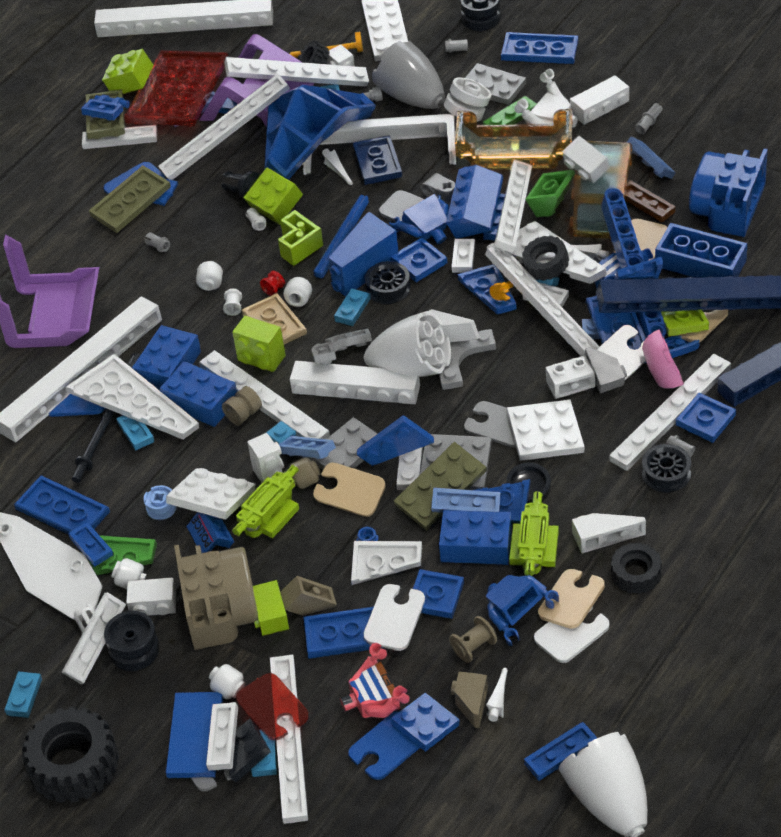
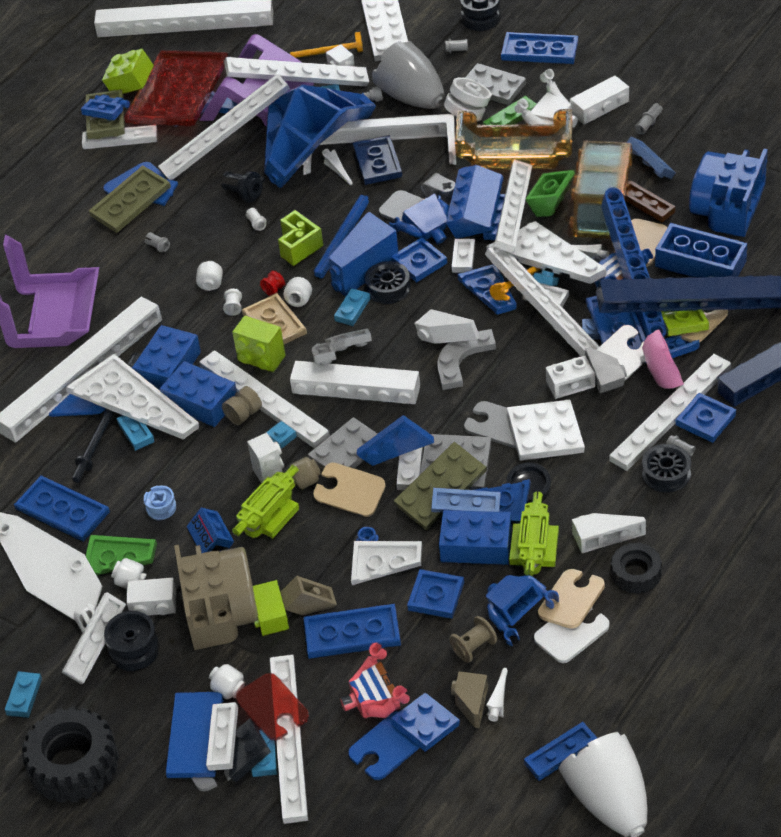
blue plate [68,522,113,567] -> none
white plate [166,468,255,519] -> none
lime brick [244,167,303,225] -> none
medium blue plate [279,436,336,459] -> none
black tyre [298,40,330,64] -> none
white cylinder [364,311,451,377] -> none
white piece [364,584,425,651] -> none
black tyre [522,235,569,281] -> none
white brick [562,136,610,184] -> none
blue wing [614,257,663,280] -> none

